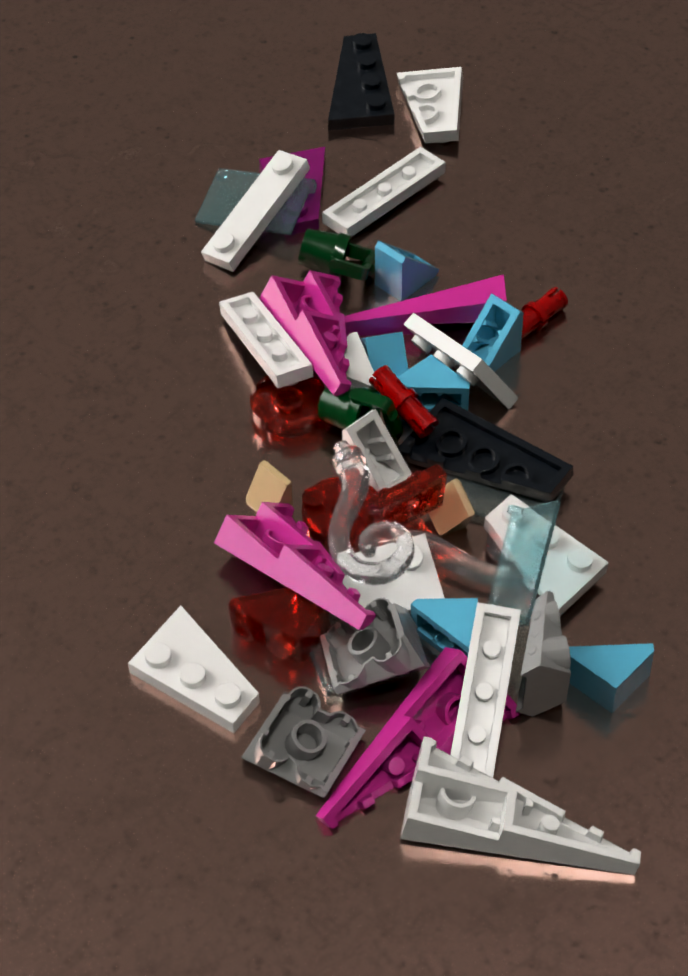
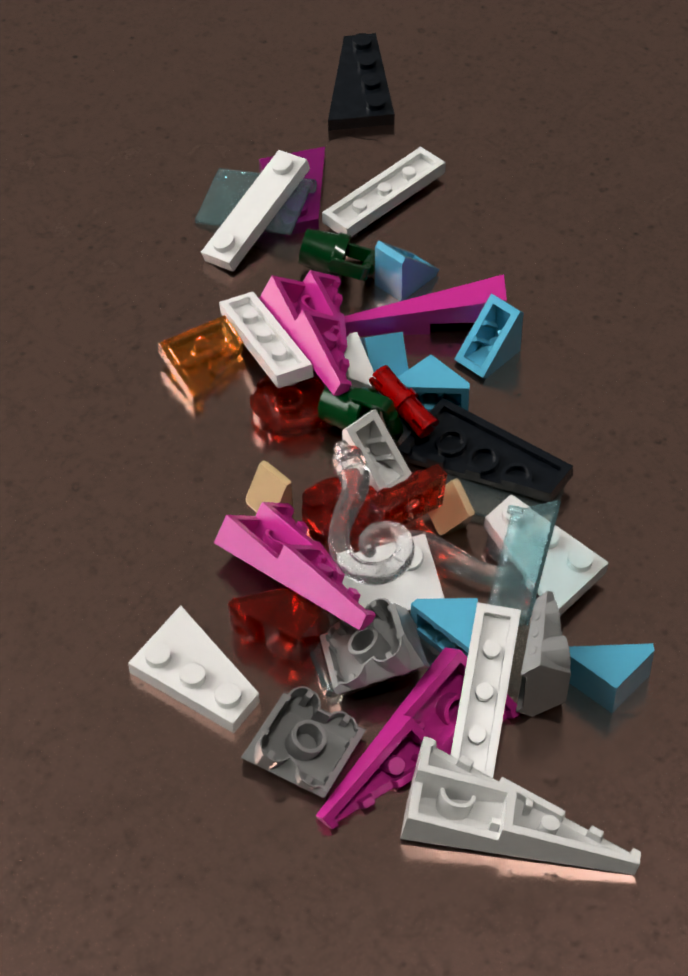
white wing [397,67,463,143] -> none
white wing [404,313,519,409] -> none
red pin [521,287,568,340] -> none
none -> clear orange wing [158,315,243,405]

